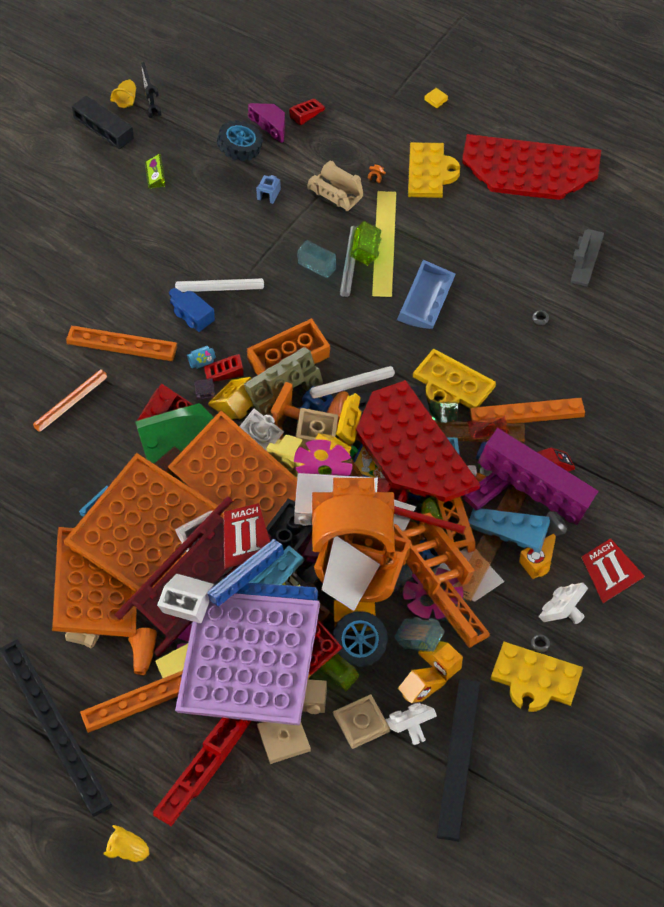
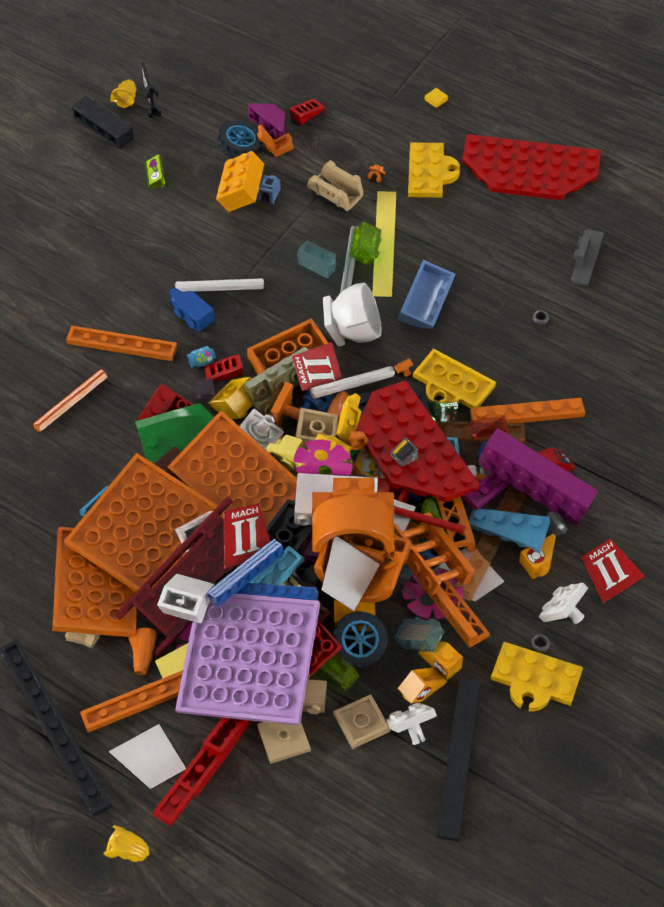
none -> white sticker [109,724,186,789]
none -> light orange brick [216,151,264,212]
none -> orange bracket [257,125,294,157]
none -> red sticker [292,342,343,391]
none -> white plate [323,283,382,347]
none -> orange tile [348,430,368,451]
none -> slope [390,438,418,467]
none -> orange tile [394,358,413,377]

